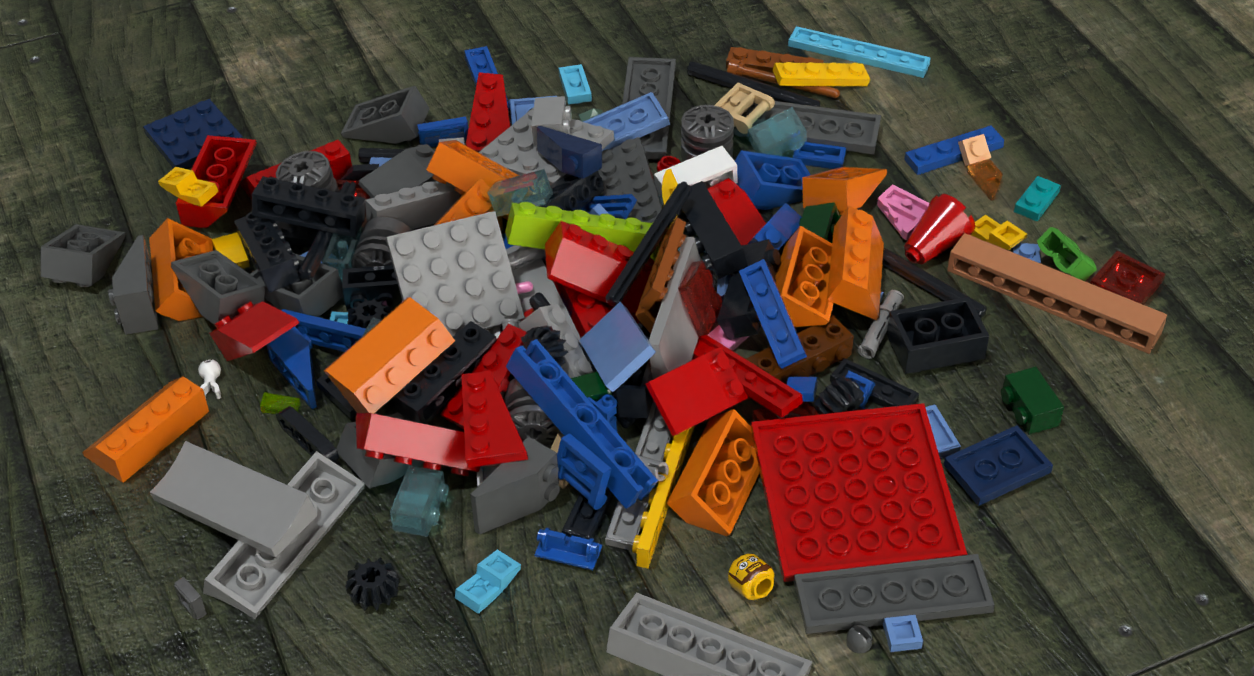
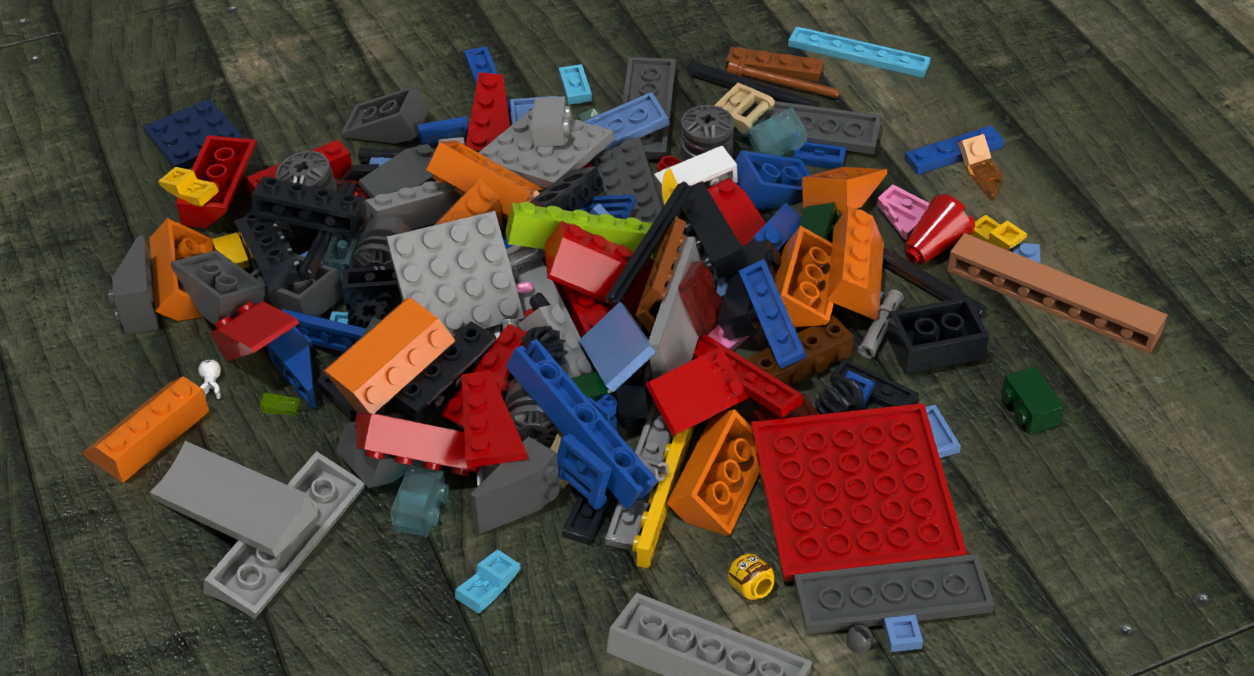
dark grey slope [41,224,125,287] -> none
flat silver tile [174,577,206,620] -> none
black beam [276,406,339,462] -> none
black gear [345,557,400,611] -> none
clear light blue brick [487,169,553,217] -> none
blue hinge [534,527,602,570] -> none
dark blue slope [537,126,602,179] -> none
yellow plate [773,62,870,86] -> none
blue tile [787,377,818,402] -> none
dark blue plate [944,425,1053,506] -> none
teal plate [1014,176,1061,221] -> none
bright green brick [1037,227,1097,281] -> none
clear red plate [1090,251,1165,305] -> none

